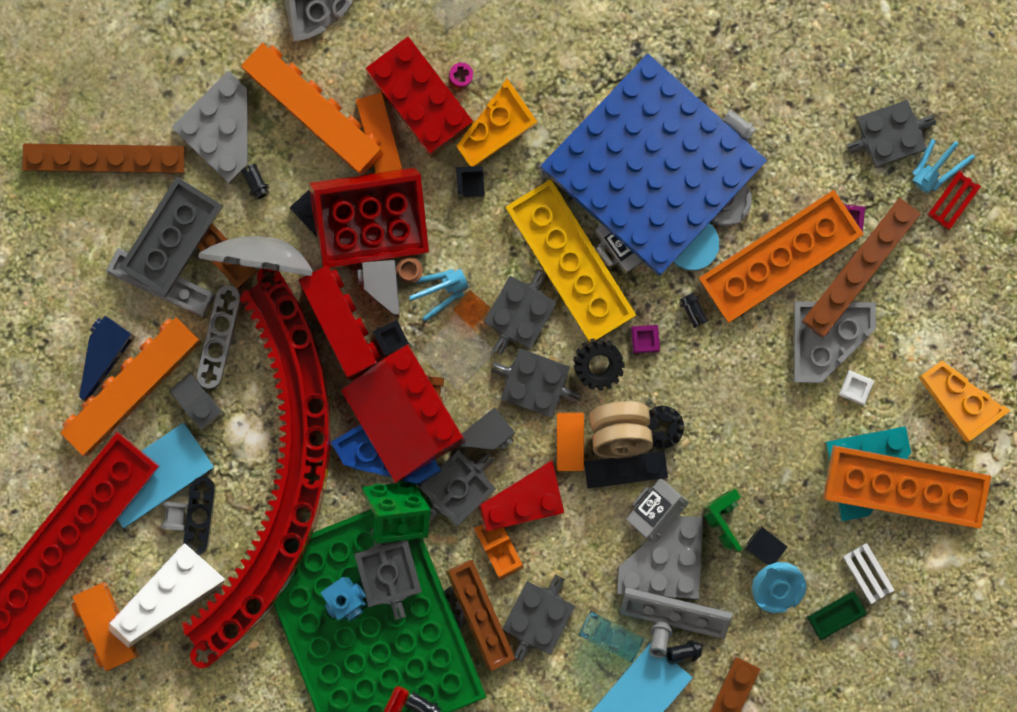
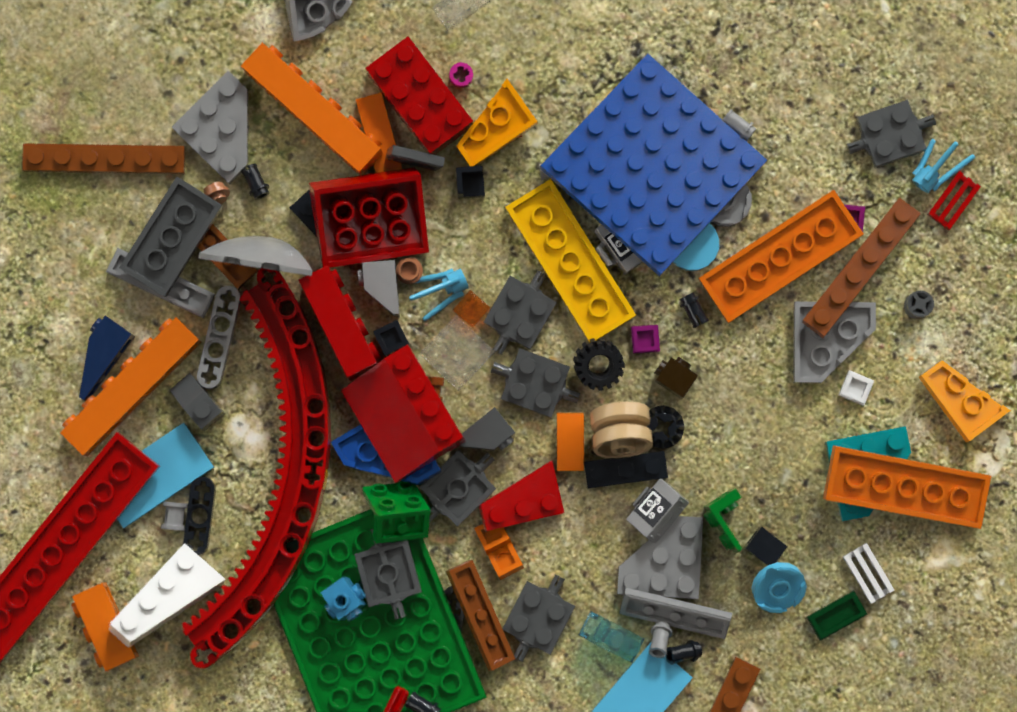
none -> nougat plate [203,182,230,204]
none -> dark grey tile [386,145,445,171]
none -> dark brown brick [654,357,698,399]
none -> dark grey wheel [904,291,934,319]

